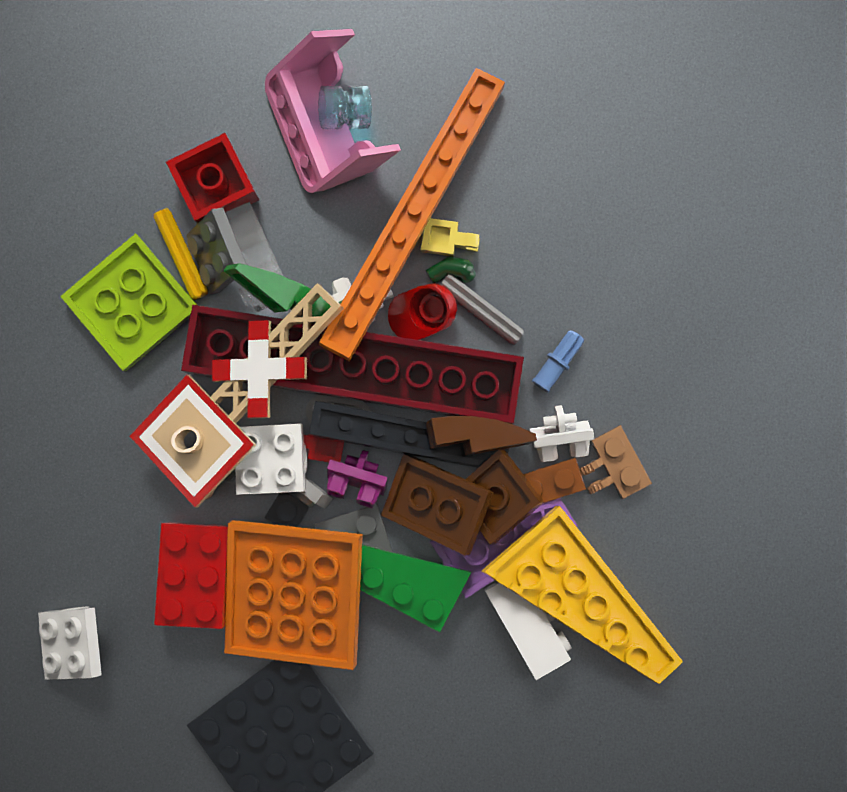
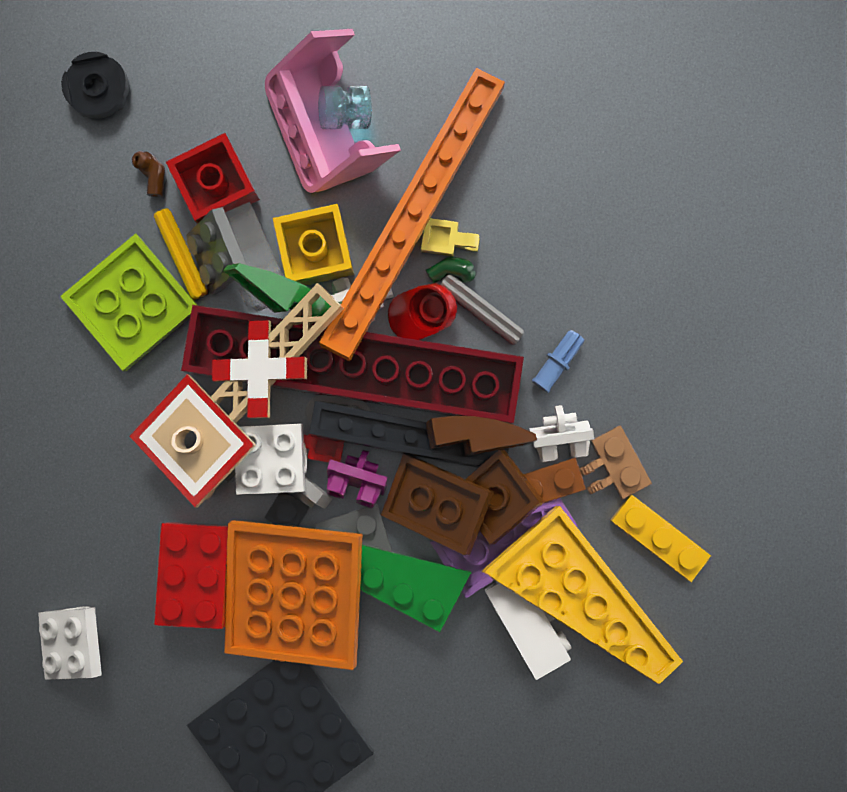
none -> black plate [61,52,129,119]
none -> reddish brown arm [132,151,165,197]
none -> yellow brick [273,204,354,286]
none -> yellow plate [610,495,711,582]

